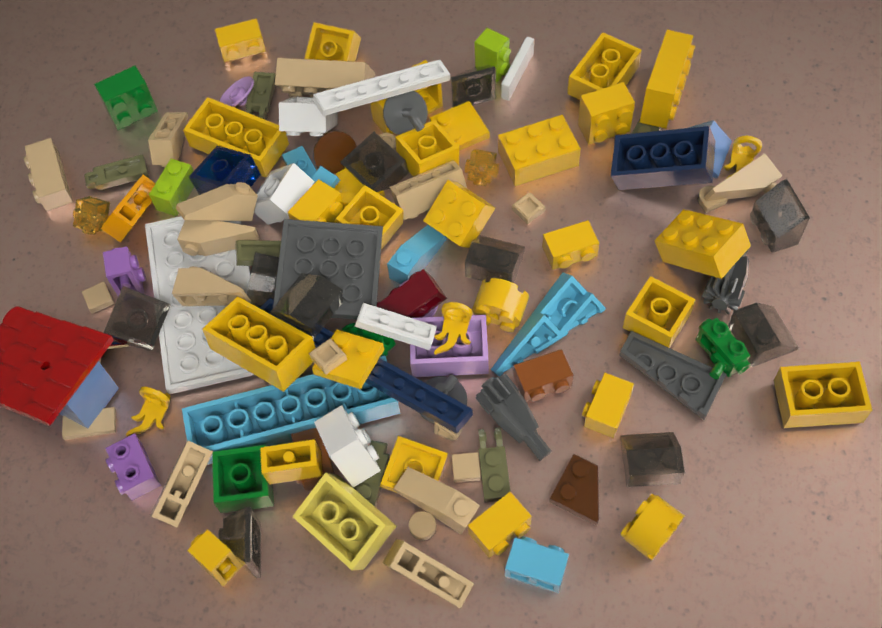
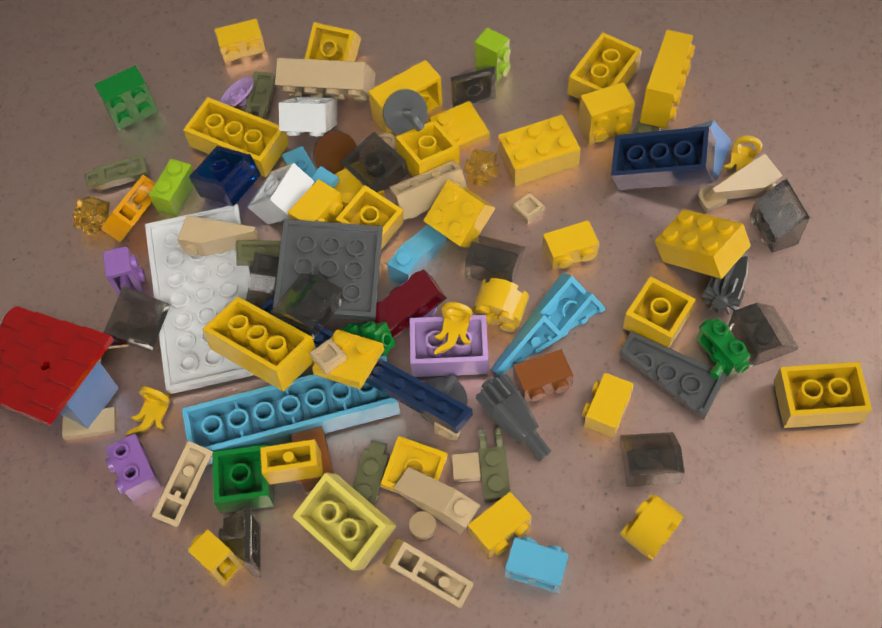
tan brick [23,138,73,211] -> none
tan tile [81,282,115,314] -> none
tan slope [148,112,188,167] -> none
tan slope [172,266,251,306] -> none
tan slope [176,182,258,221] -> none
white tile [313,60,450,116] -> none
white brick [314,405,381,487] -> none
white tile [355,303,437,350] -> none
white tile [501,37,534,101] -> none
reddish brown wing [549,454,599,526] -> none

